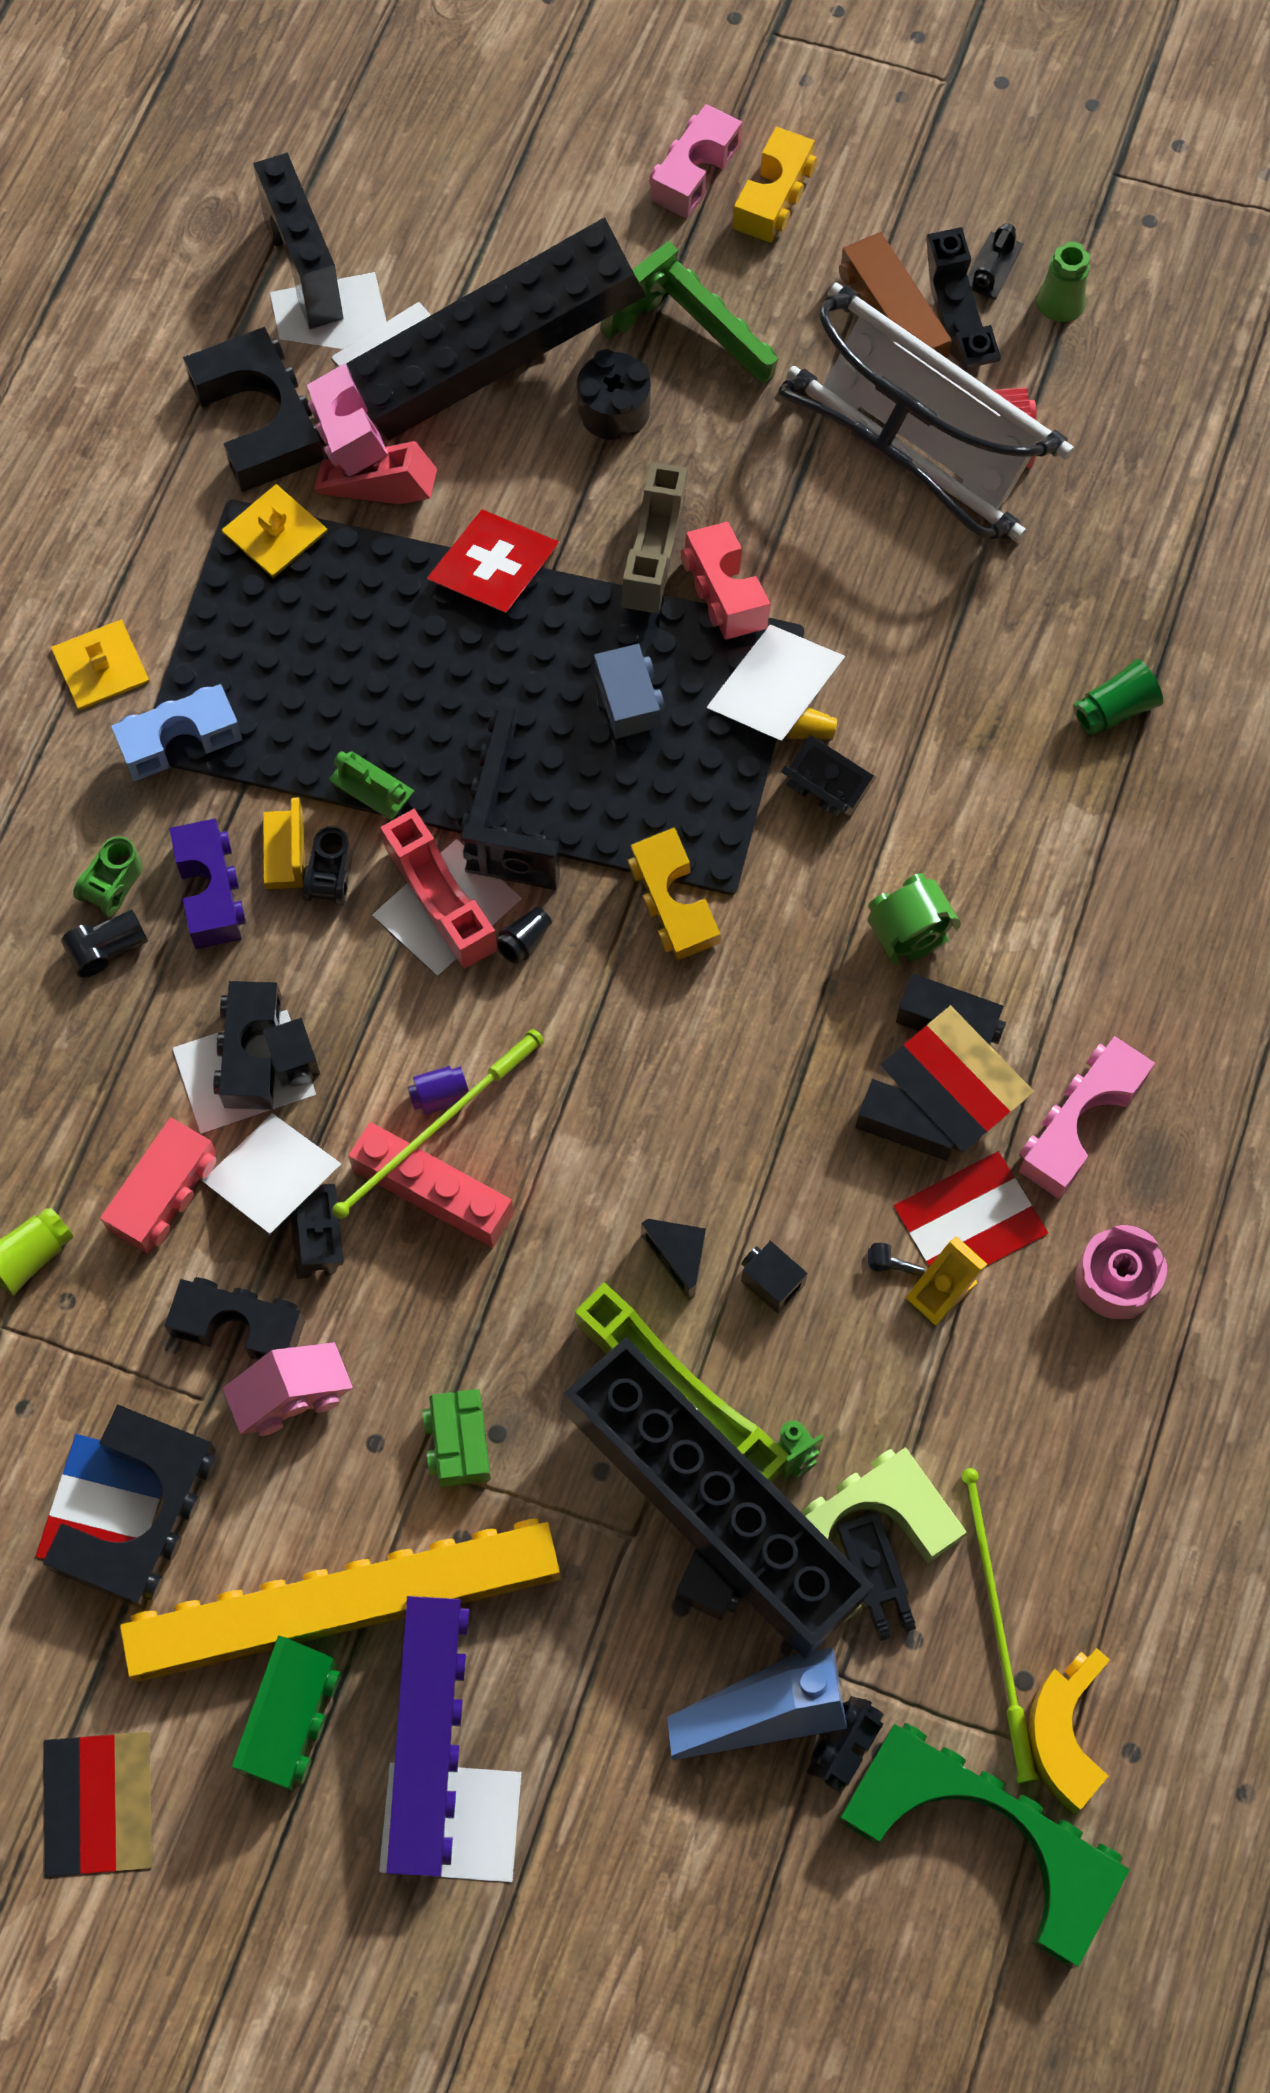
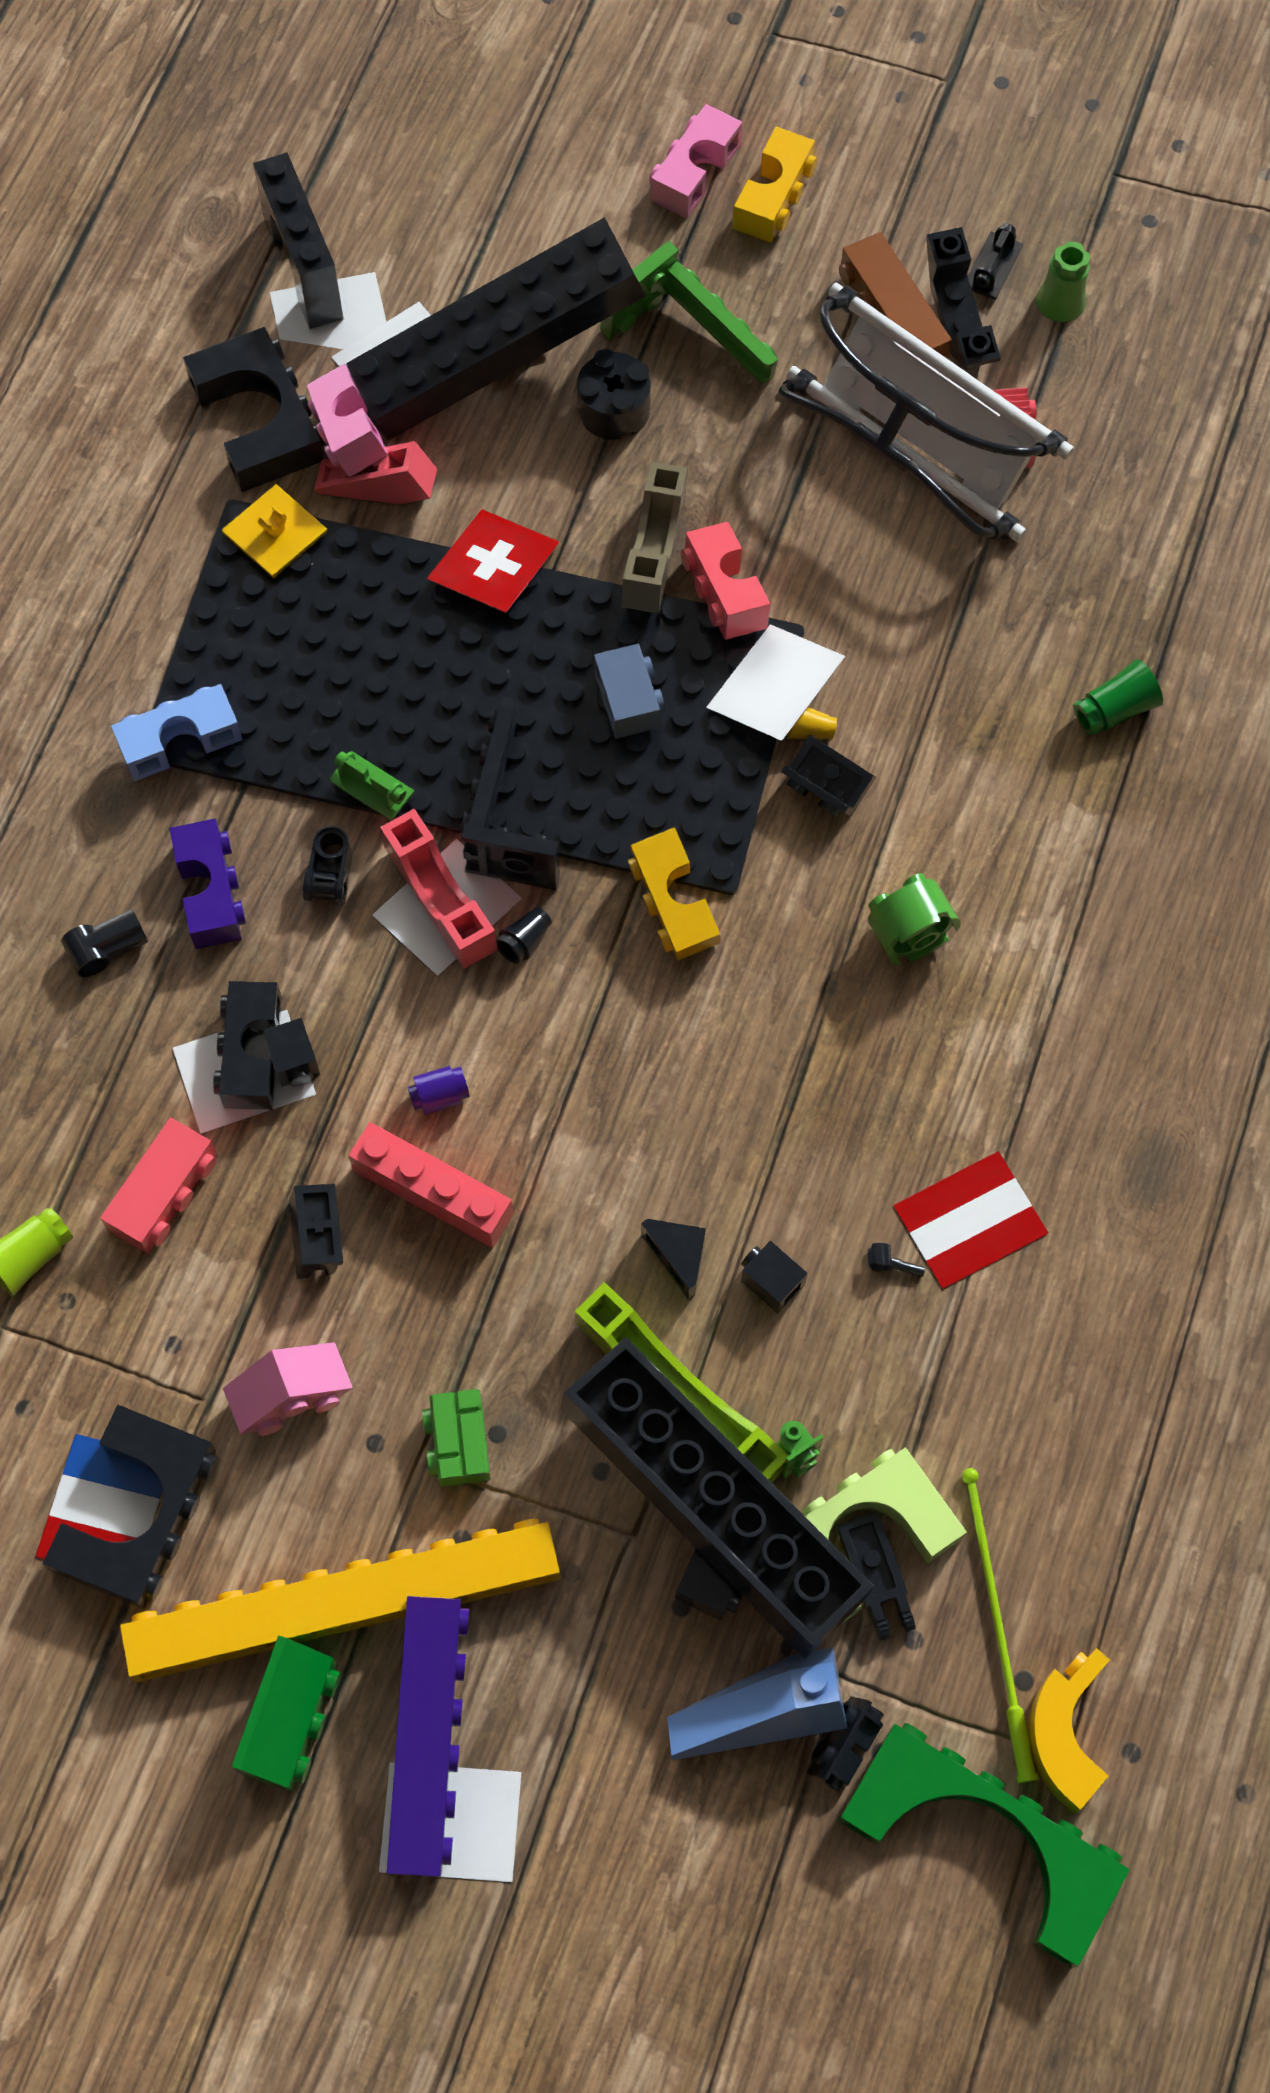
sticker [44,1731,152,1877] -> none
yellow piece [51,619,150,711] -> none
bright green piece [73,836,143,917] -> none
black arch [164,1277,305,1360] -> none
white sticker [202,1113,341,1234] -> none
yellow panel [263,798,305,889] -> none
lime piece [332,1029,544,1219] -> none
black arch [855,973,1006,1161] -> none
sticker [879,1005,1035,1152] -> none
yellow slope [905,1236,988,1326] -> none
bright pink arch [1019,1036,1155,1199] -> none
bright pink brick [1075,1225,1167,1319] -> none

